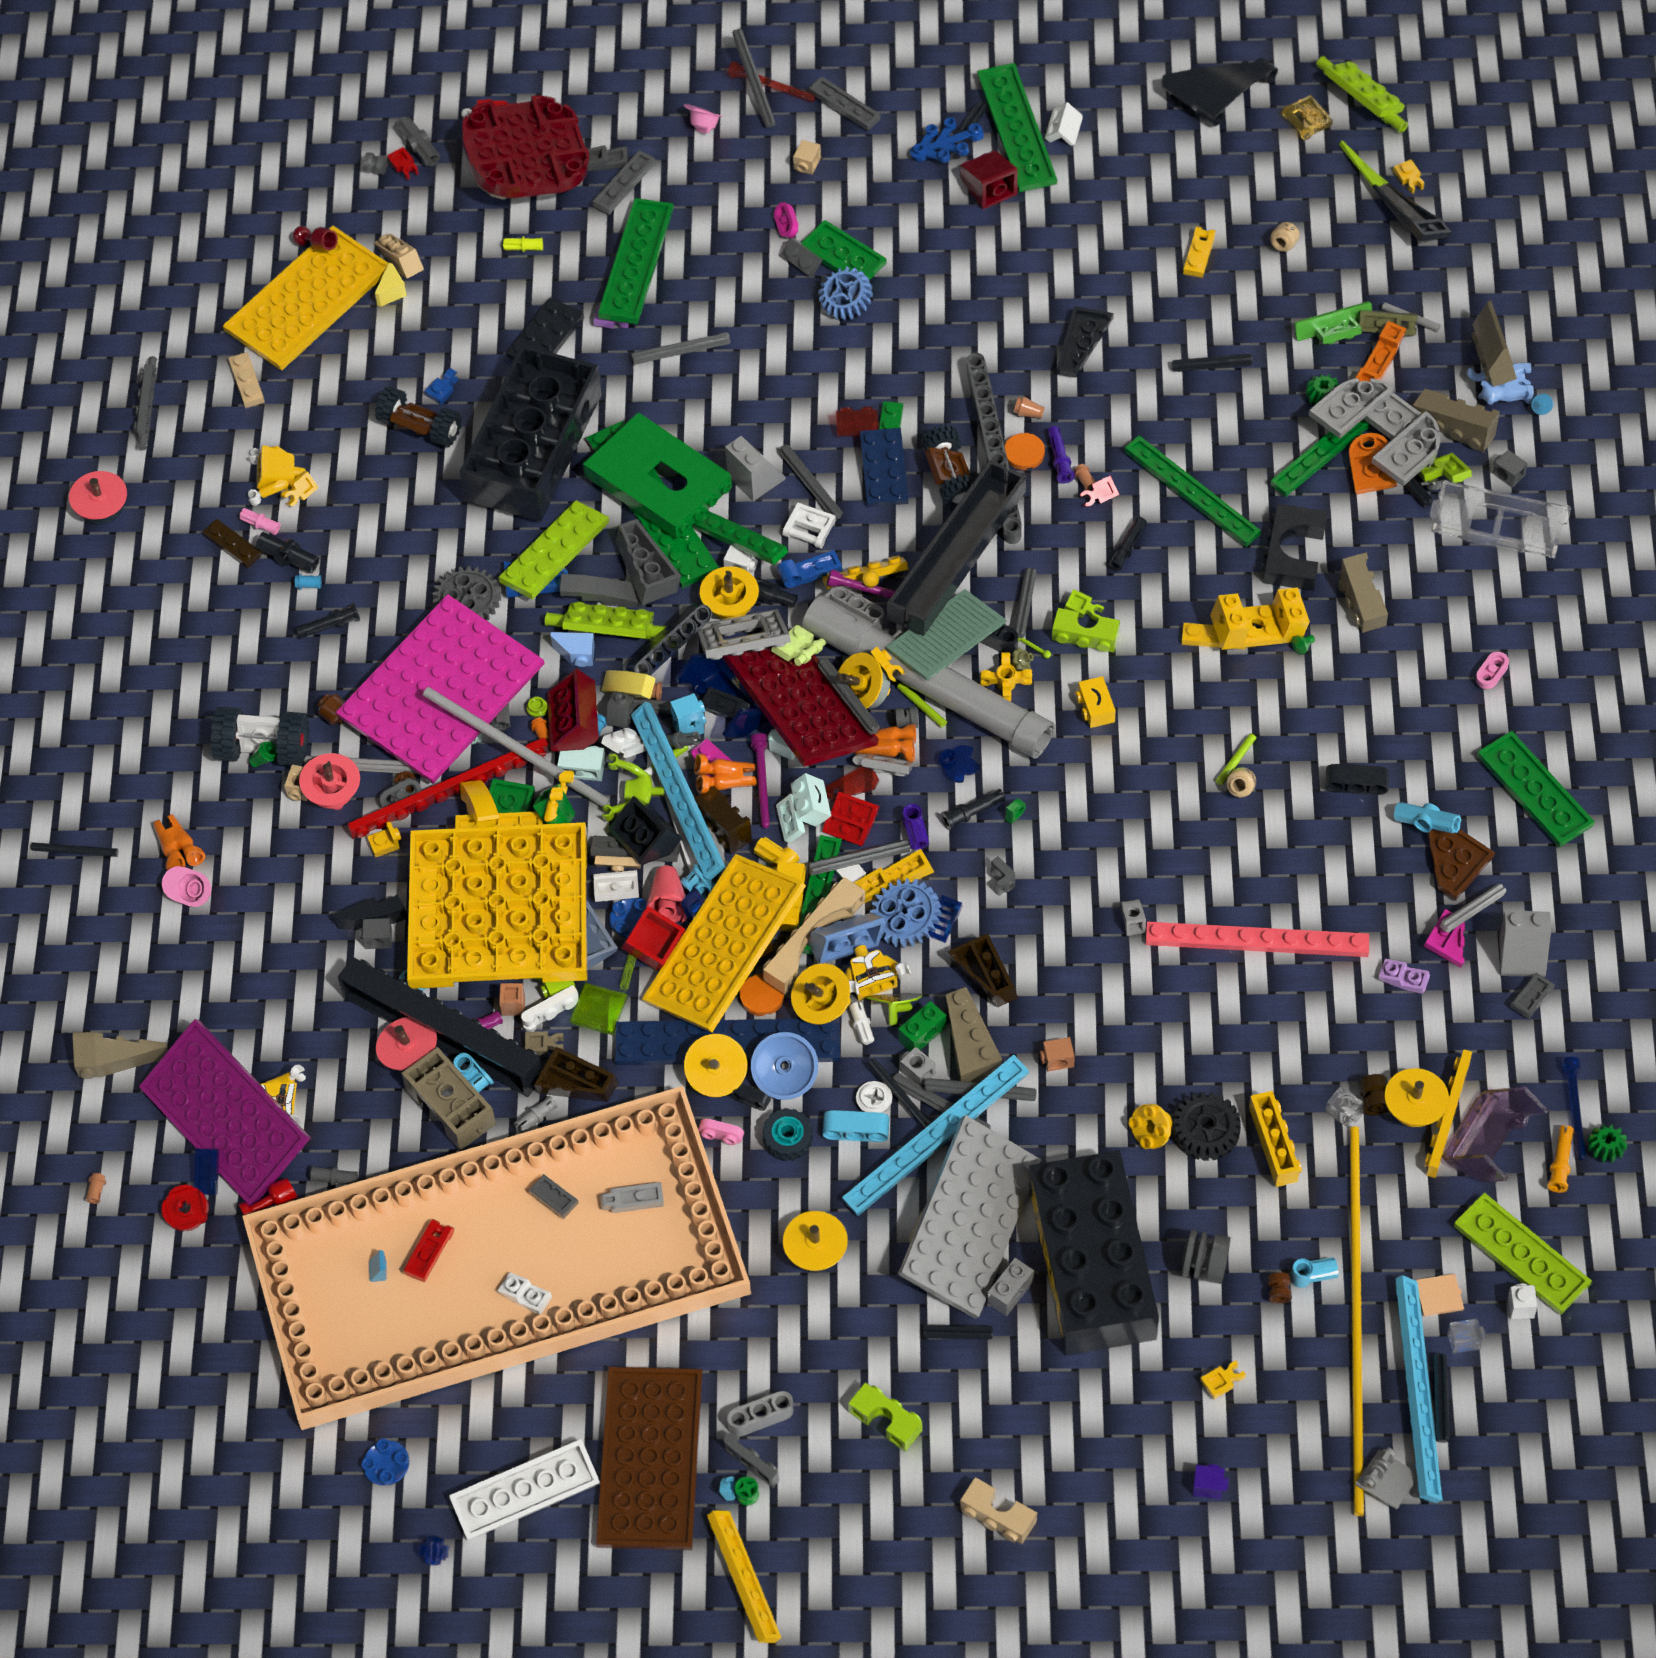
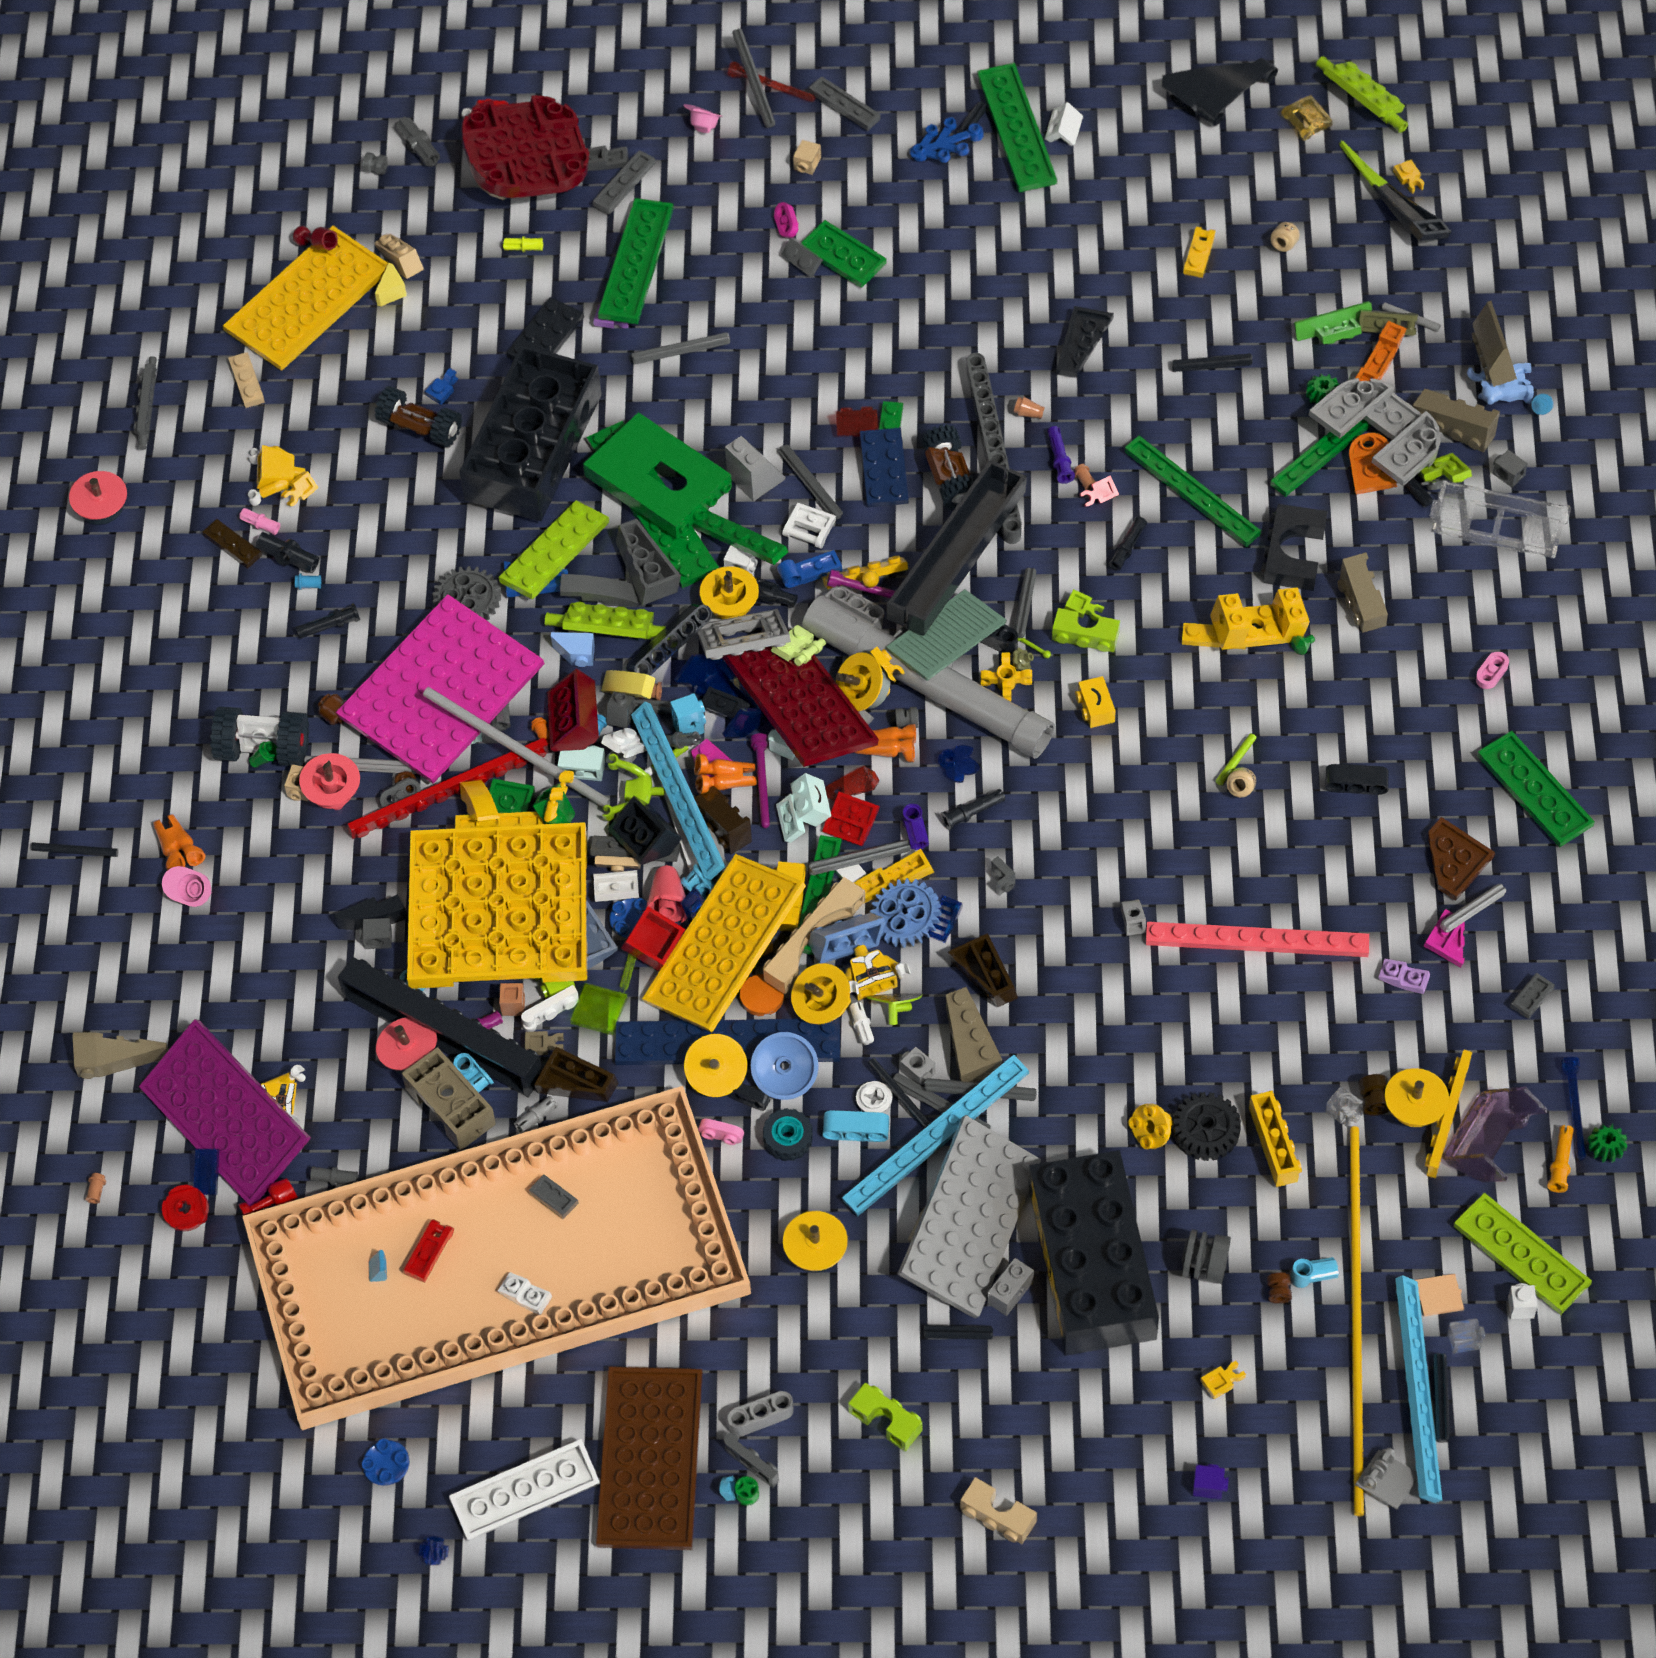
yellow bracket [367,822,401,858] -> none
red plate [387,147,419,180] -> none
lime plate [526,697,548,717] -> none
light grey hinge [601,1182,664,1213] -> none
yellow plate [707,1511,782,1643] -> none
yellow piece [754,837,800,869] -> none
dark grey axle [818,658,880,735] -> none
medium blue gear [819,266,873,321] -> none
light grey hinge [853,753,913,776] -> none
lime bar [897,682,947,728] -> none
green brick [898,1001,946,1051] -> none
dark red slope [960,150,1018,210] -> none
orange tile [1005,433,1045,470] -> none
green tile [1005,798,1026,824] -> none
nougat brick [1040,1037,1075,1072] -> none
medium azure piece [1393,802,1461,833] -> none
light grey slope [1499,910,1551,977] -> none

